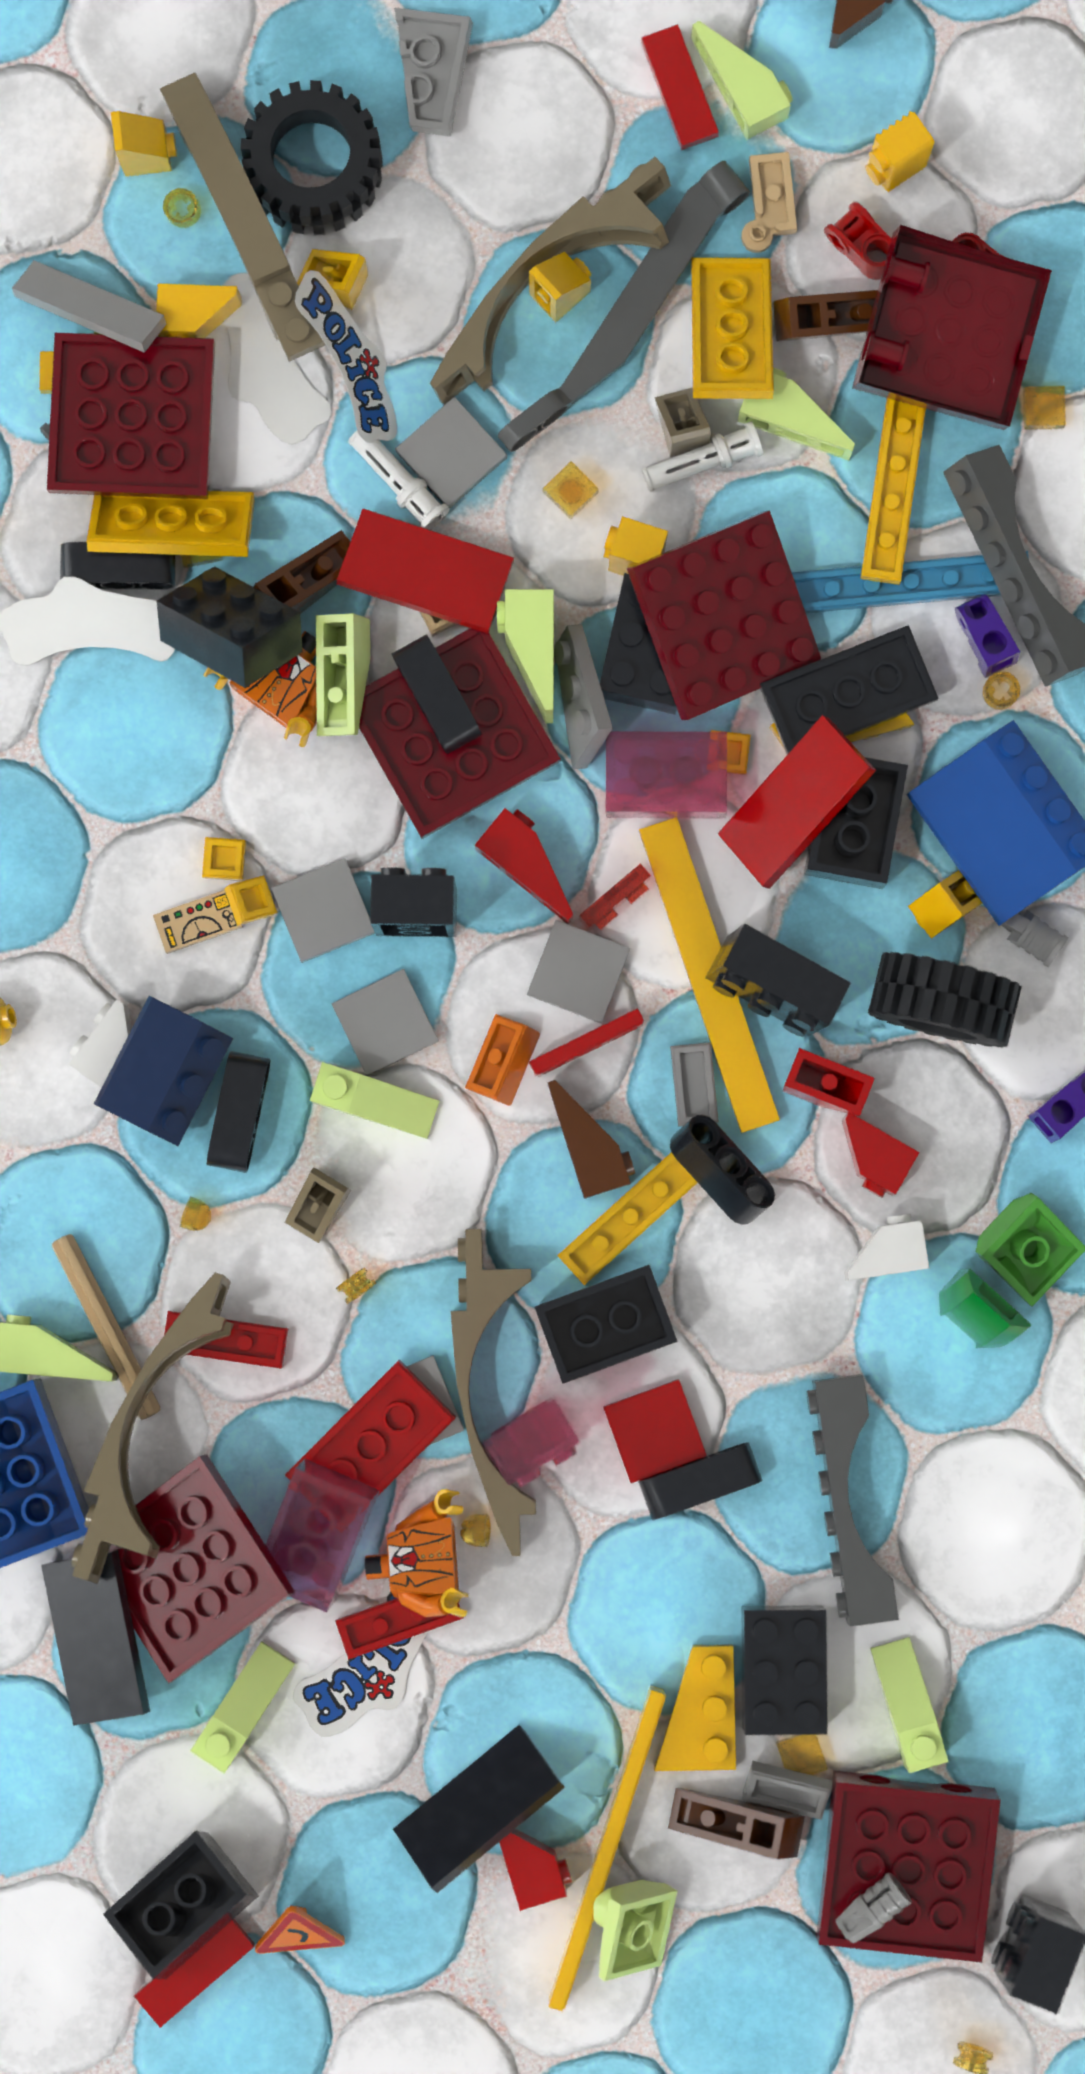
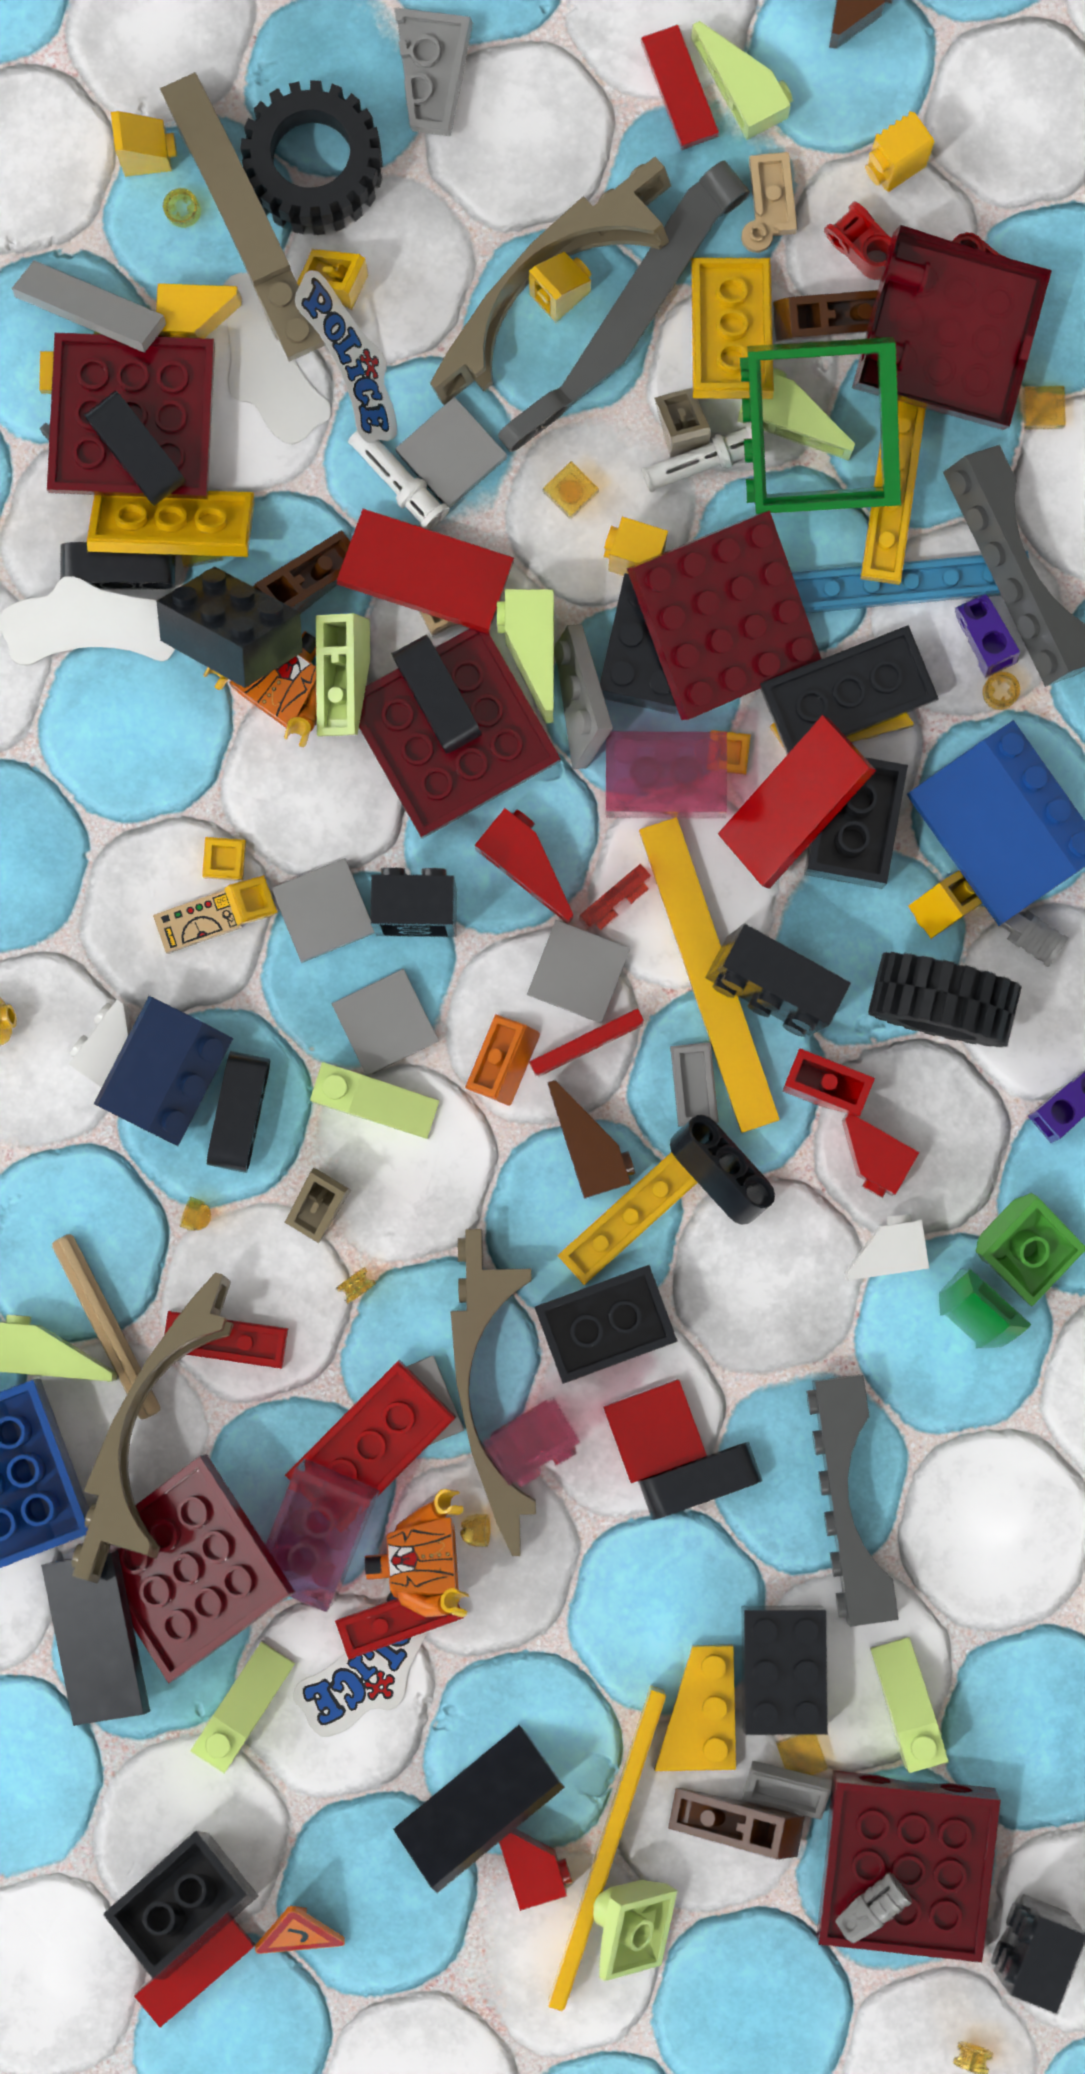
none -> black beam [84,390,186,506]
none -> green window [740,337,901,514]

